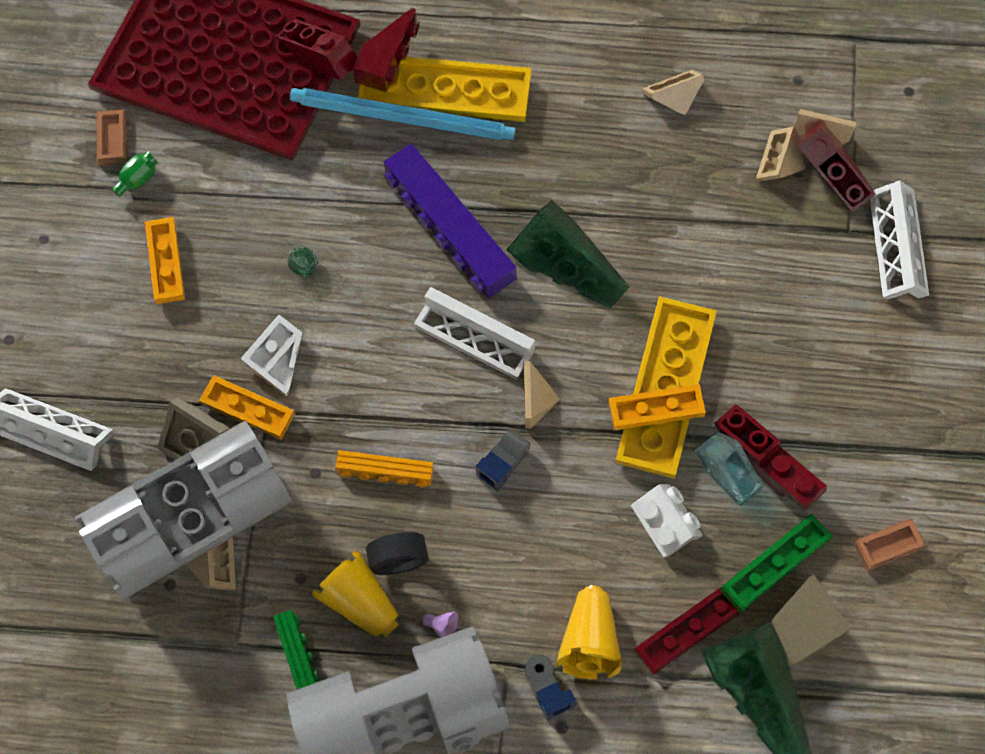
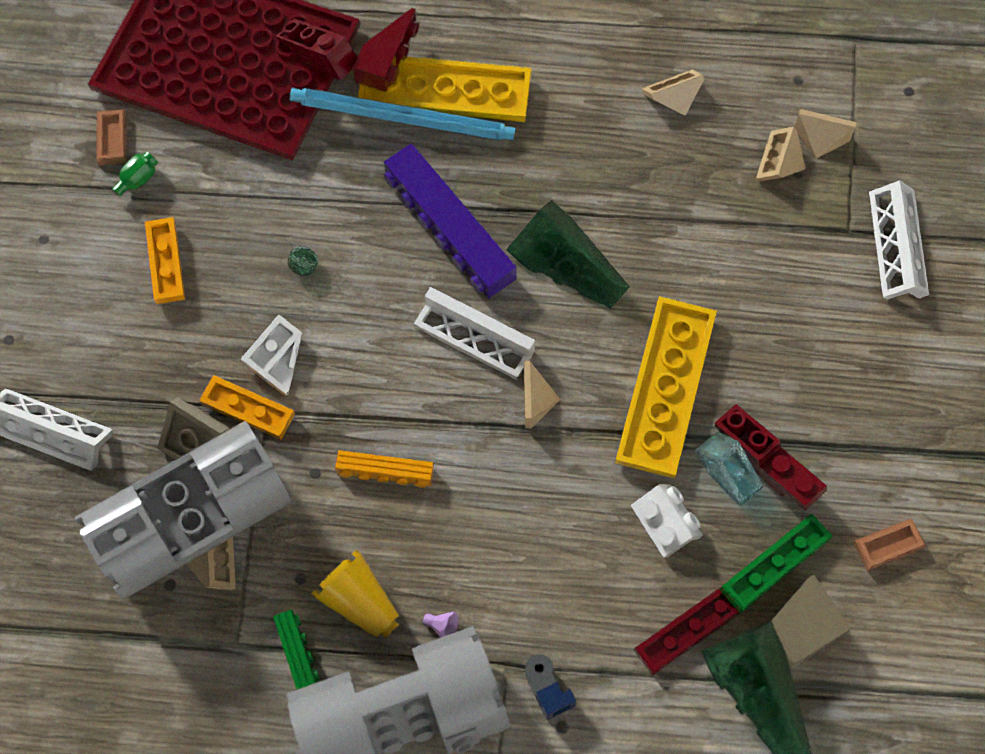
black tyre [366,532,429,575] -> none
leg [476,429,531,492] -> none
yellow cone [556,586,622,679] -> none
light orange plate [608,384,706,431] -> none
dark red slope [798,121,876,212] -> none

